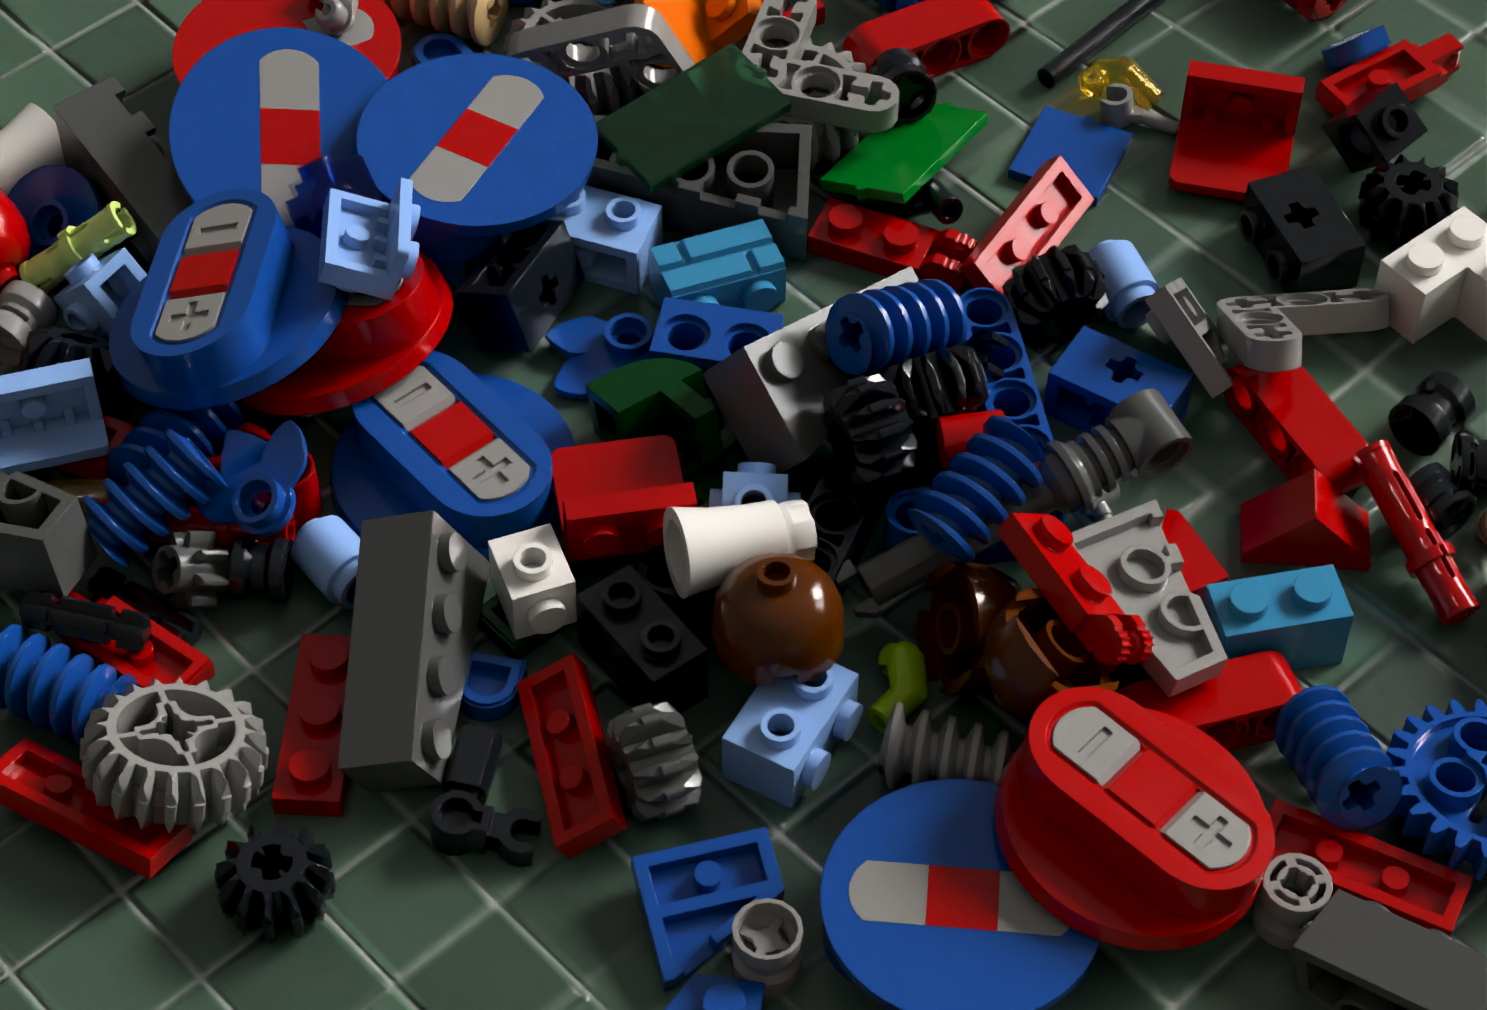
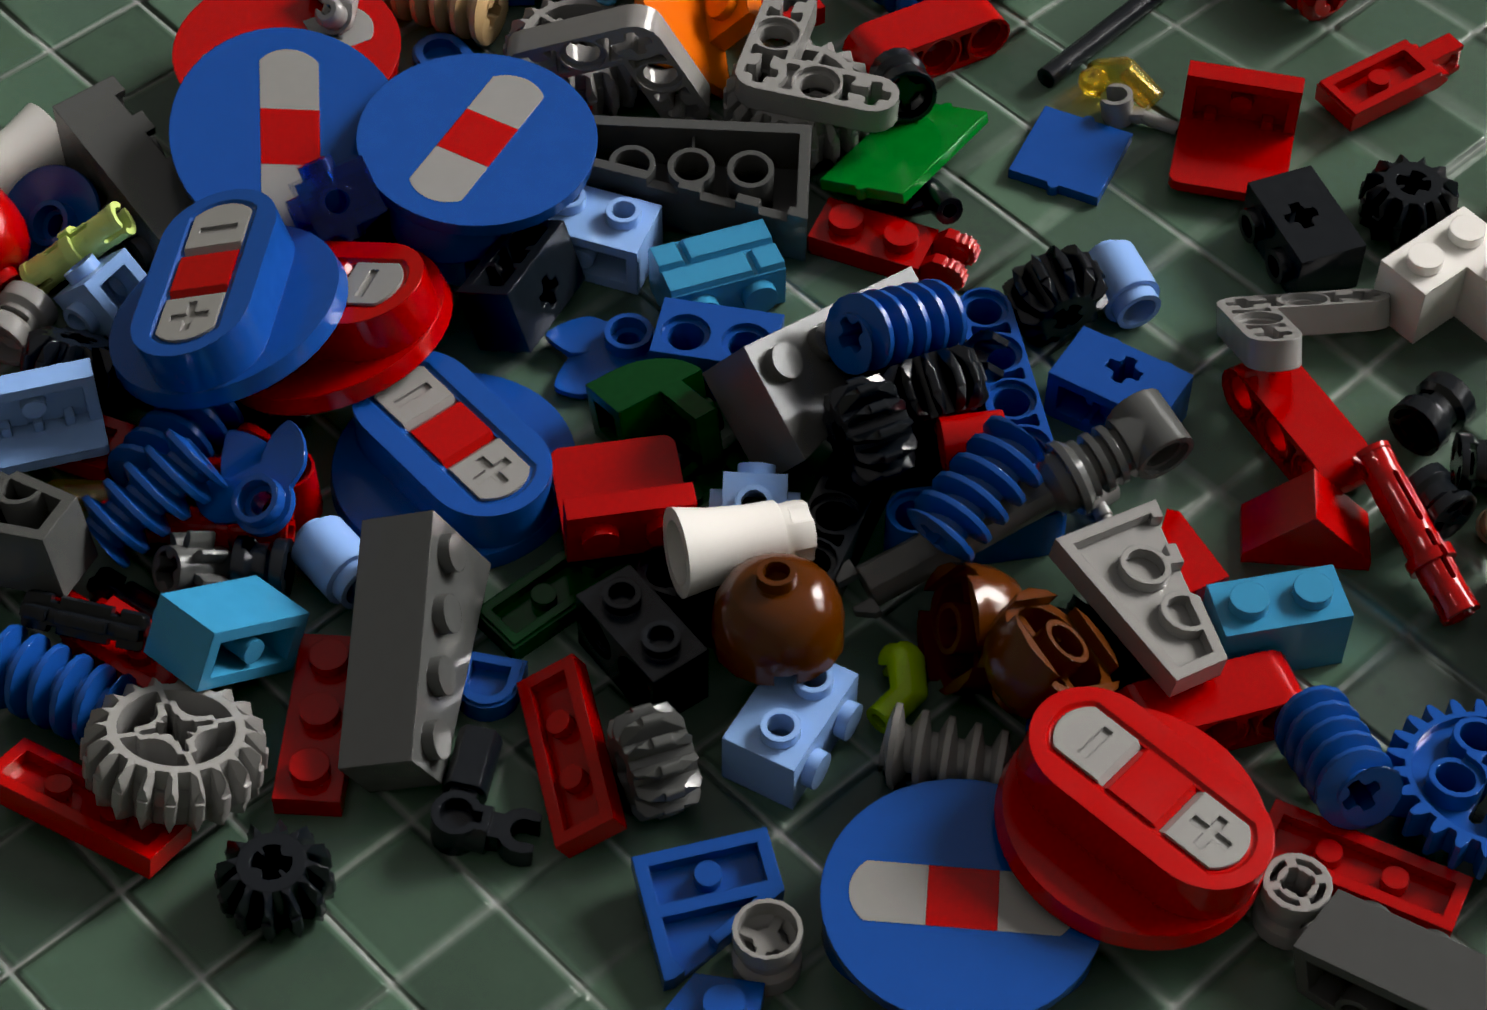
light blue bracket [318,177,421,301] -> none
white brick [488,523,577,640] -> none
clear green piece [596,43,792,193] -> none
plate [959,155,1094,295] -> none
red hinge [997,513,1155,665] -> none
light grey wing [1144,277,1234,399] -> none
blue tile [1320,25,1391,71] -> none
black brick [1321,82,1428,173] -> none
none -> dark azure brick [143,575,310,692]

